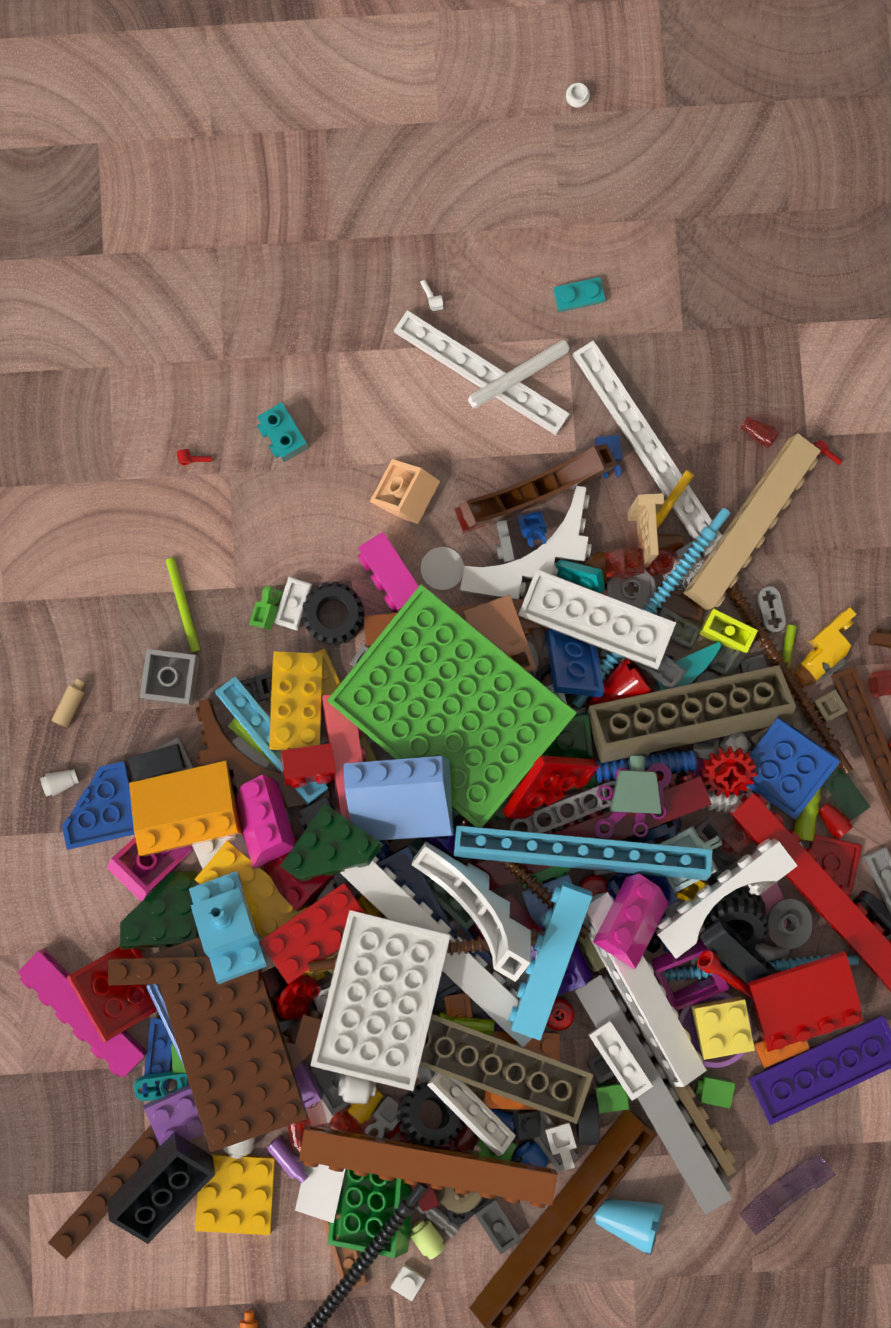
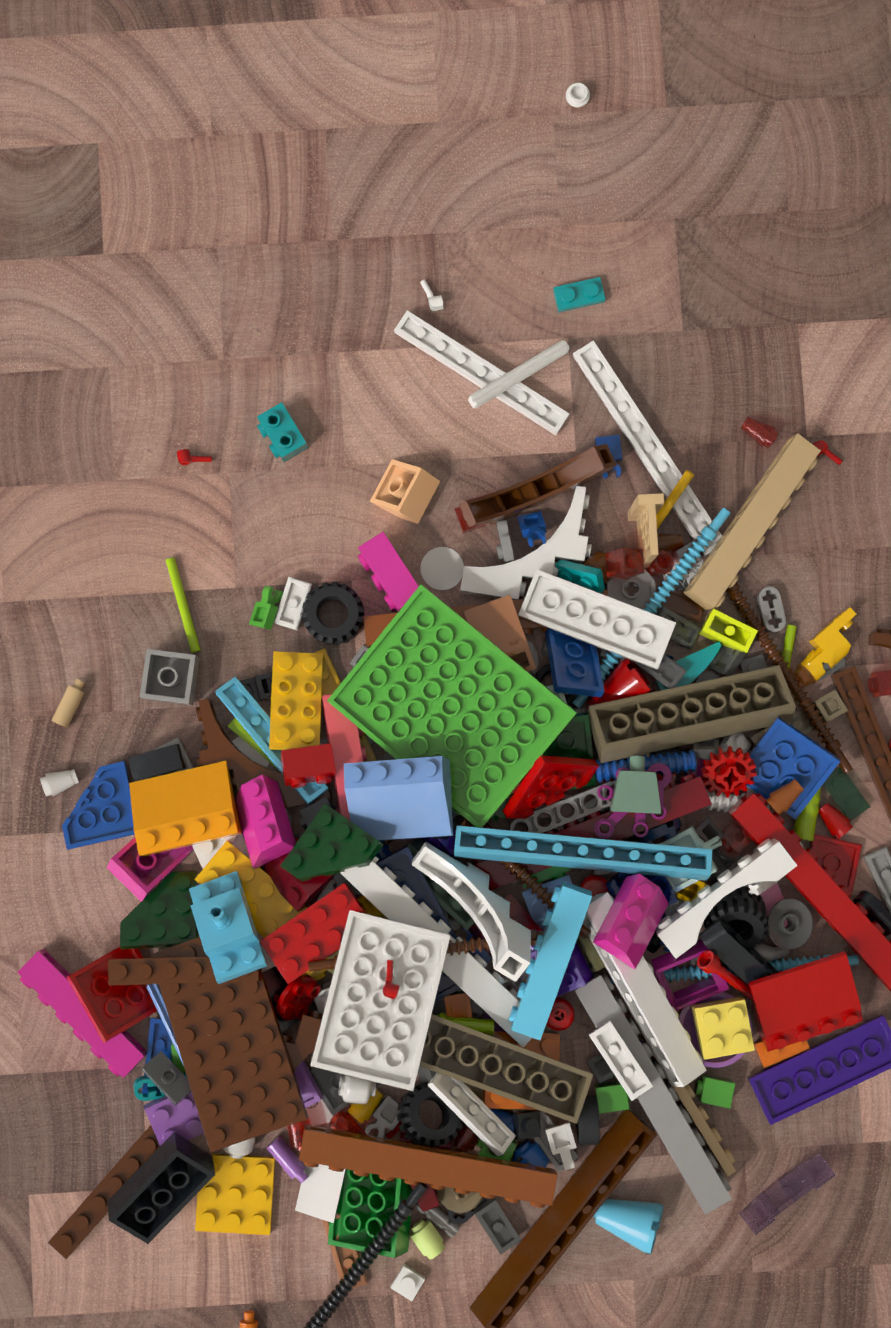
none -> dark grey plate [142,1051,192,1106]
none -> red hand [383,960,400,999]
none -> dark orange cone [766,779,804,815]

